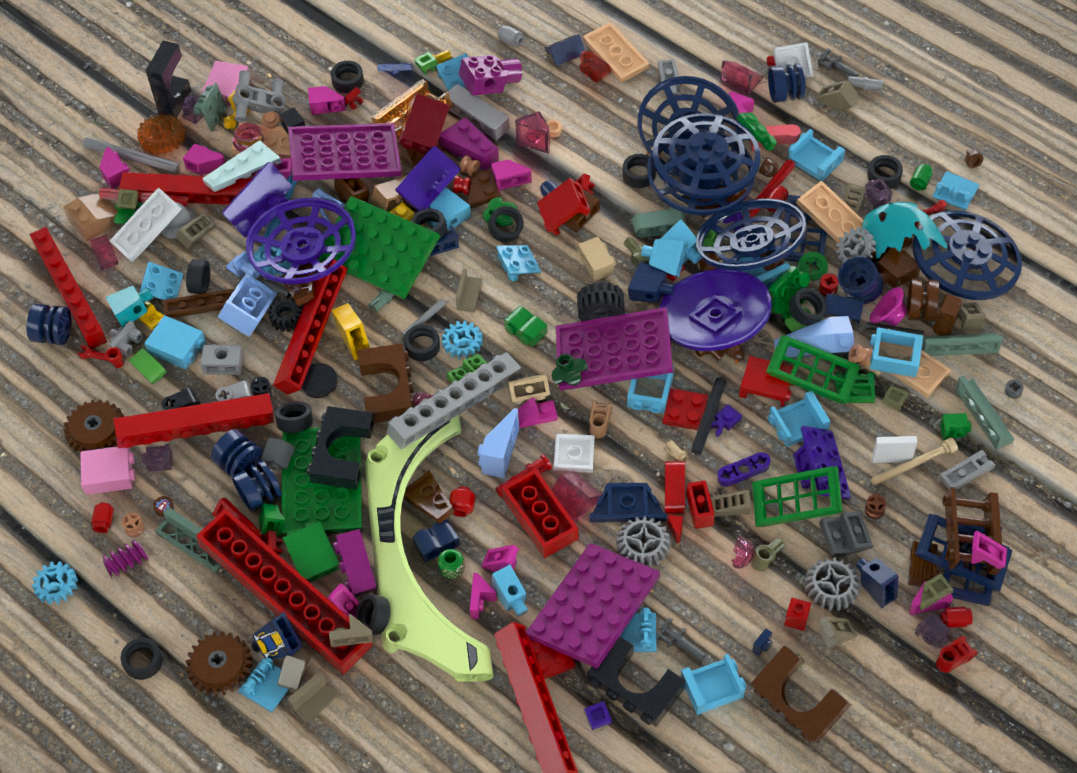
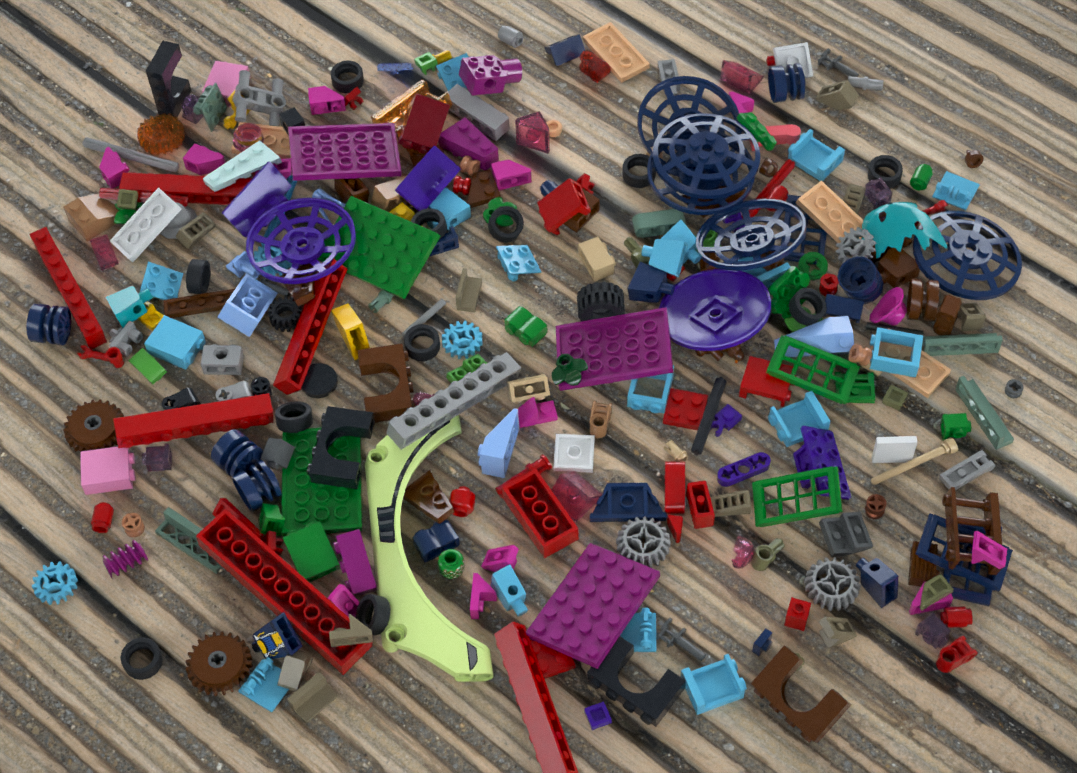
reddish brown tile [153,496,174,517] -> none
nougat plate [262,111,280,129] -> none

